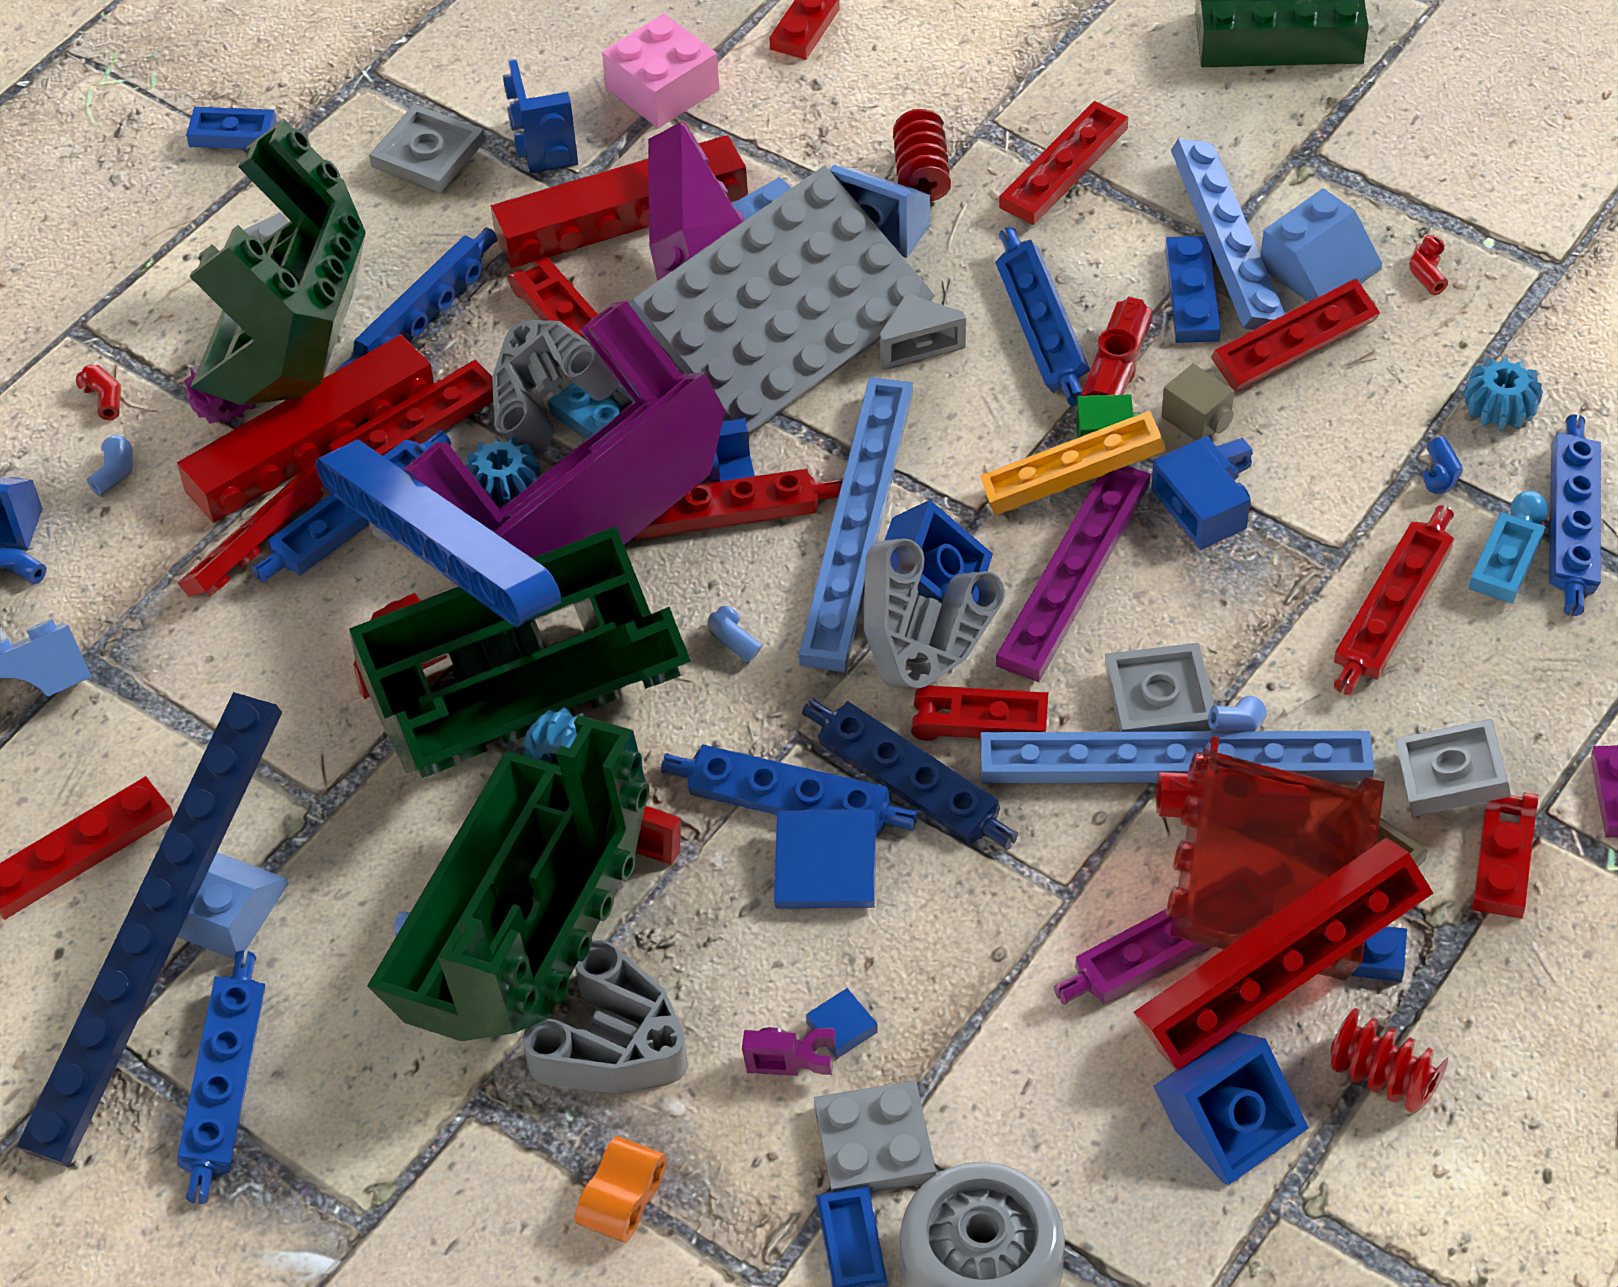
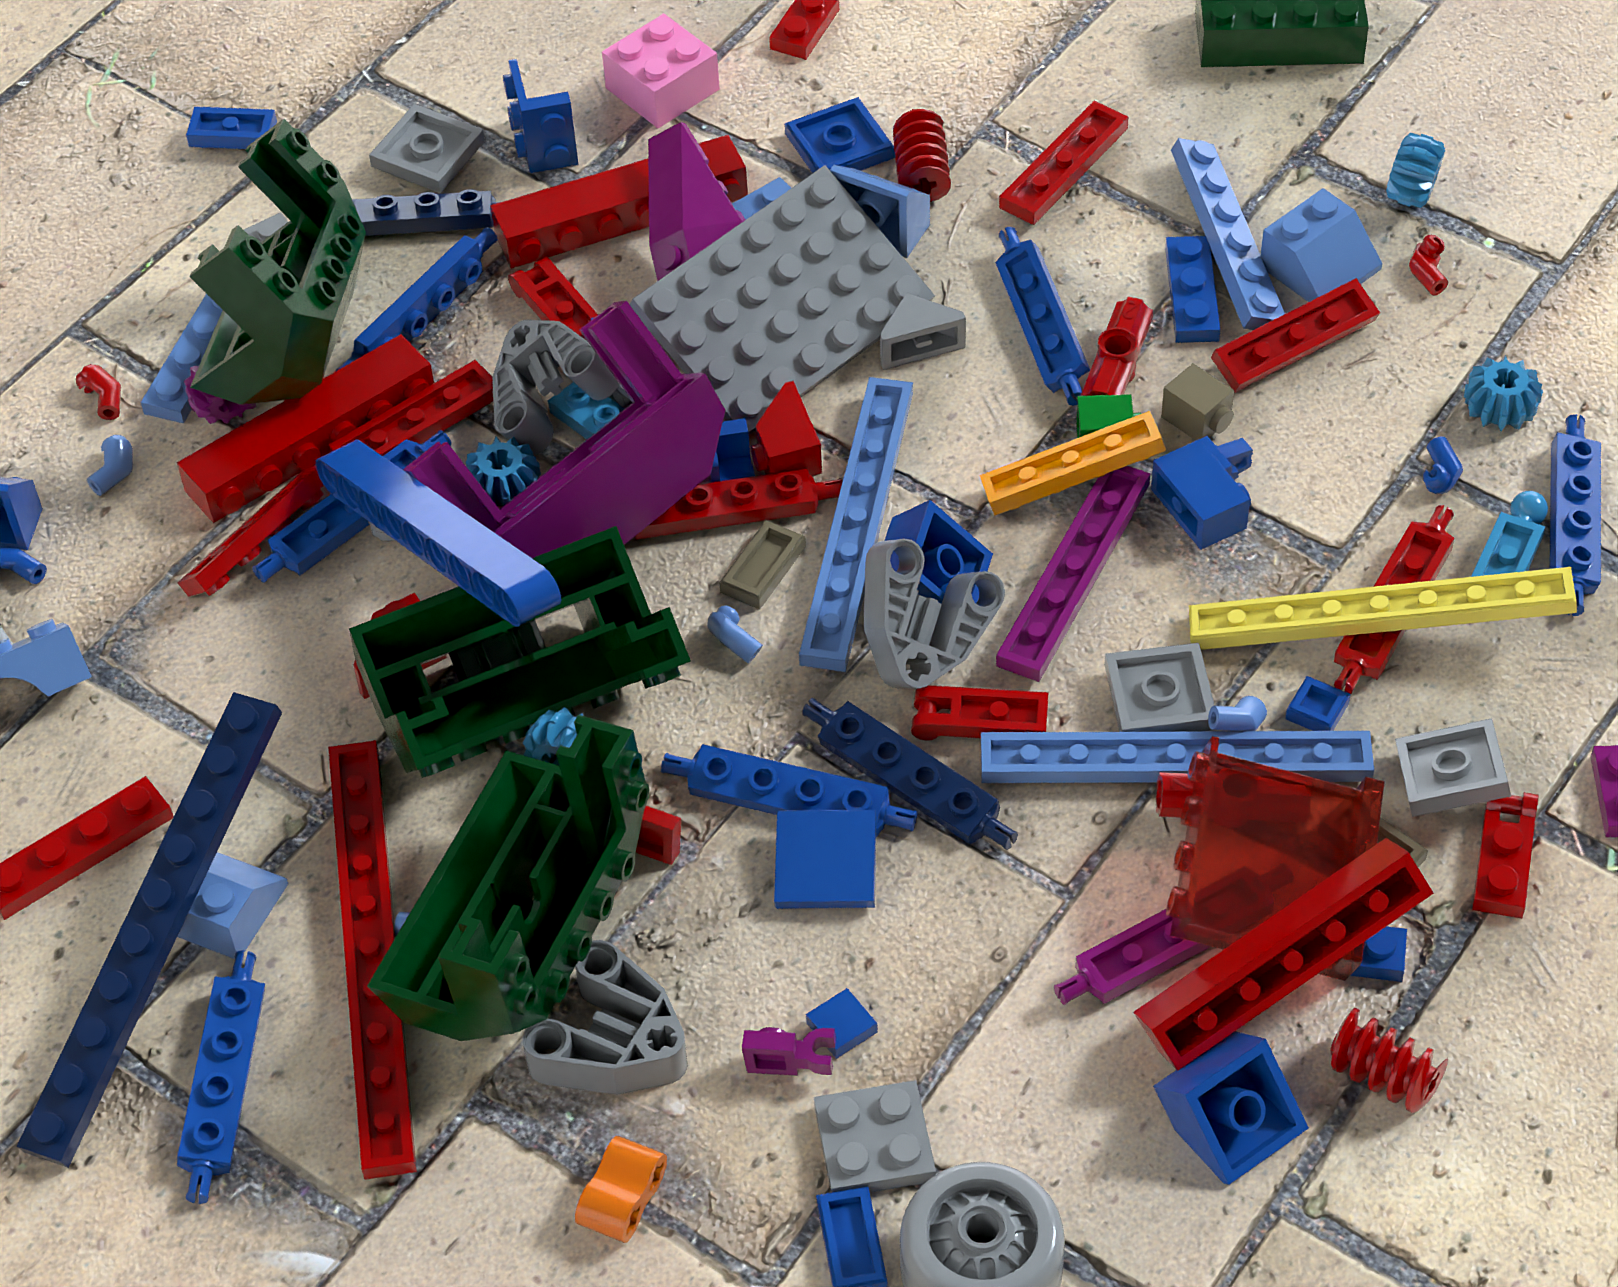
none -> medium blue plate [141,294,222,424]
none -> red plate [328,740,417,1180]
none -> dark blue plate [352,189,500,236]
none -> dark tan tile [719,520,806,610]
none -> red slope [751,381,822,476]
none -> blue tile [784,97,895,173]
none -> light yellow tile [1189,567,1577,650]
none -> blue tile [1285,676,1351,731]
none -> dark azure gear [1386,133,1445,208]

